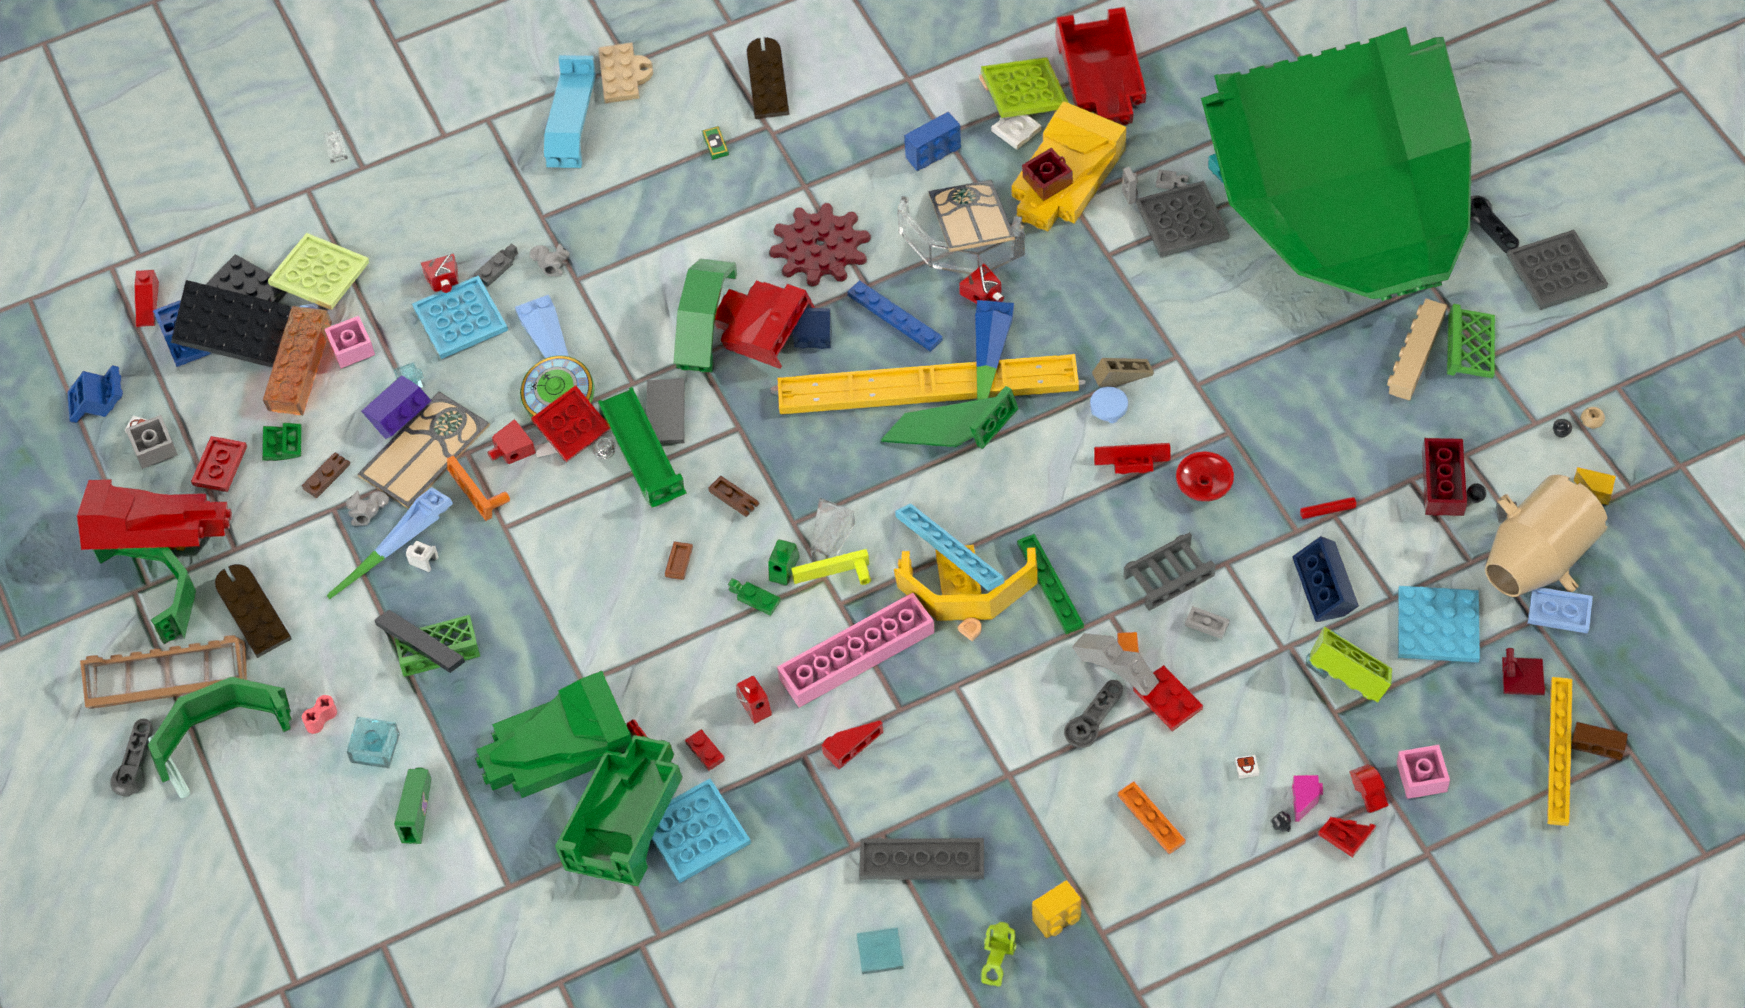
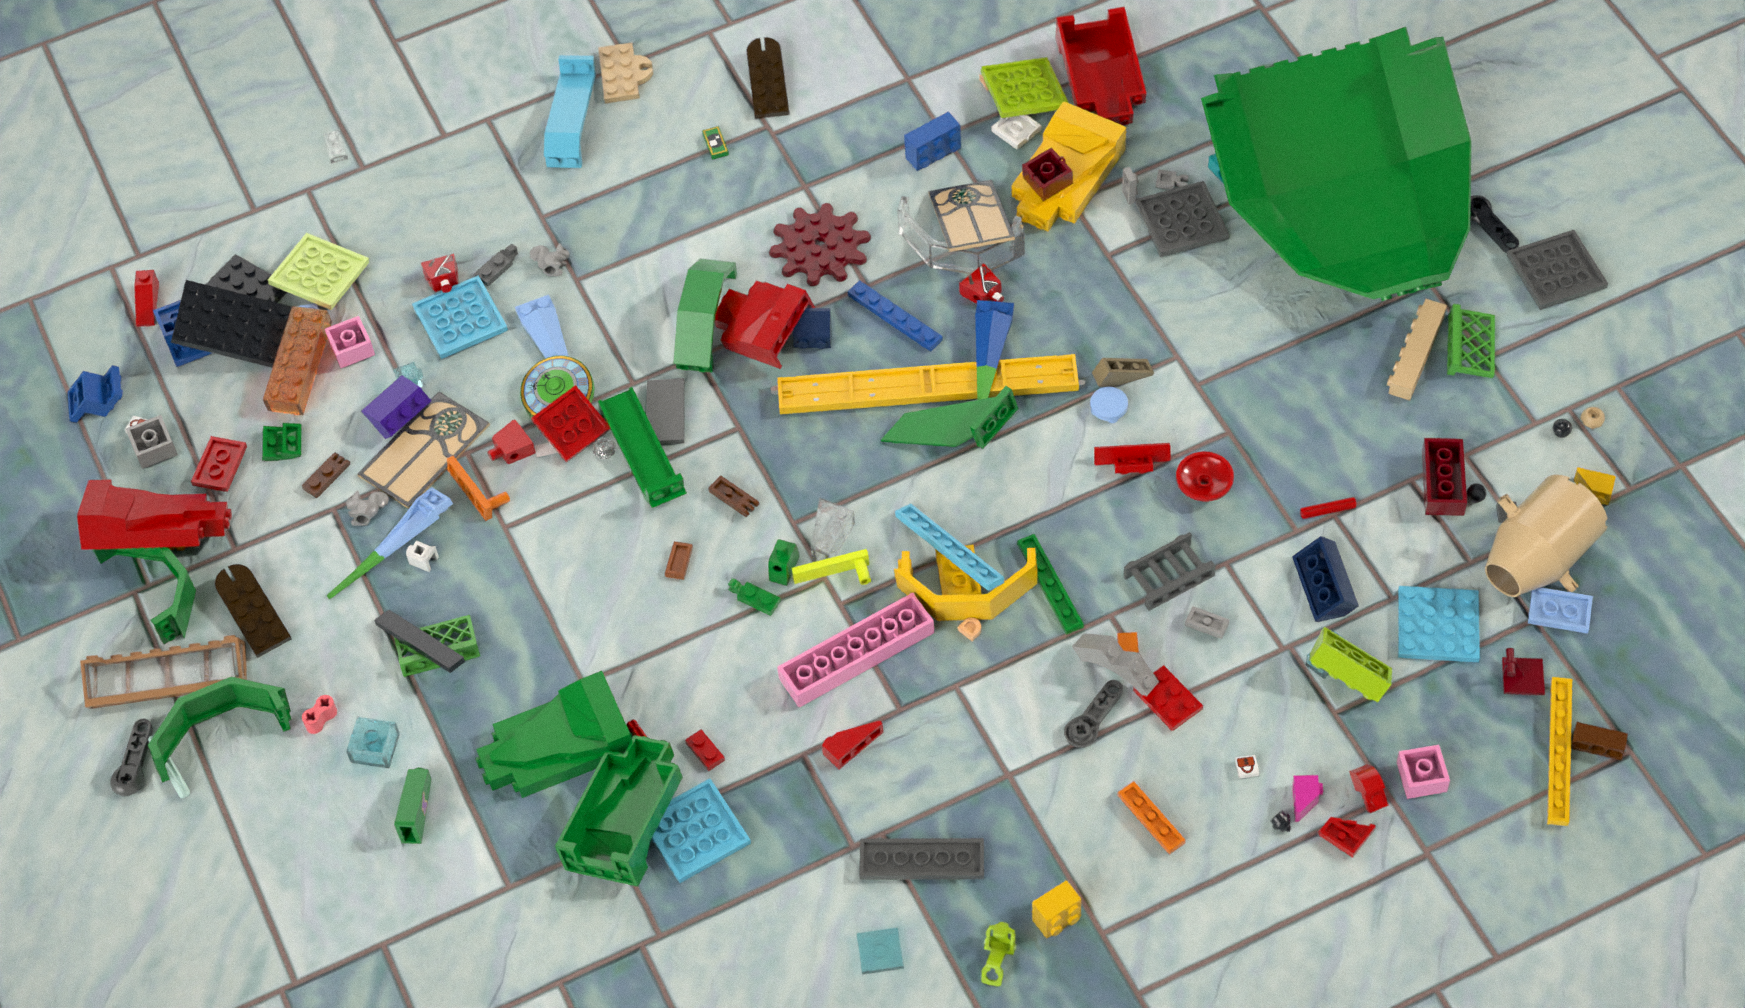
red torso [736,676,772,724] -> none

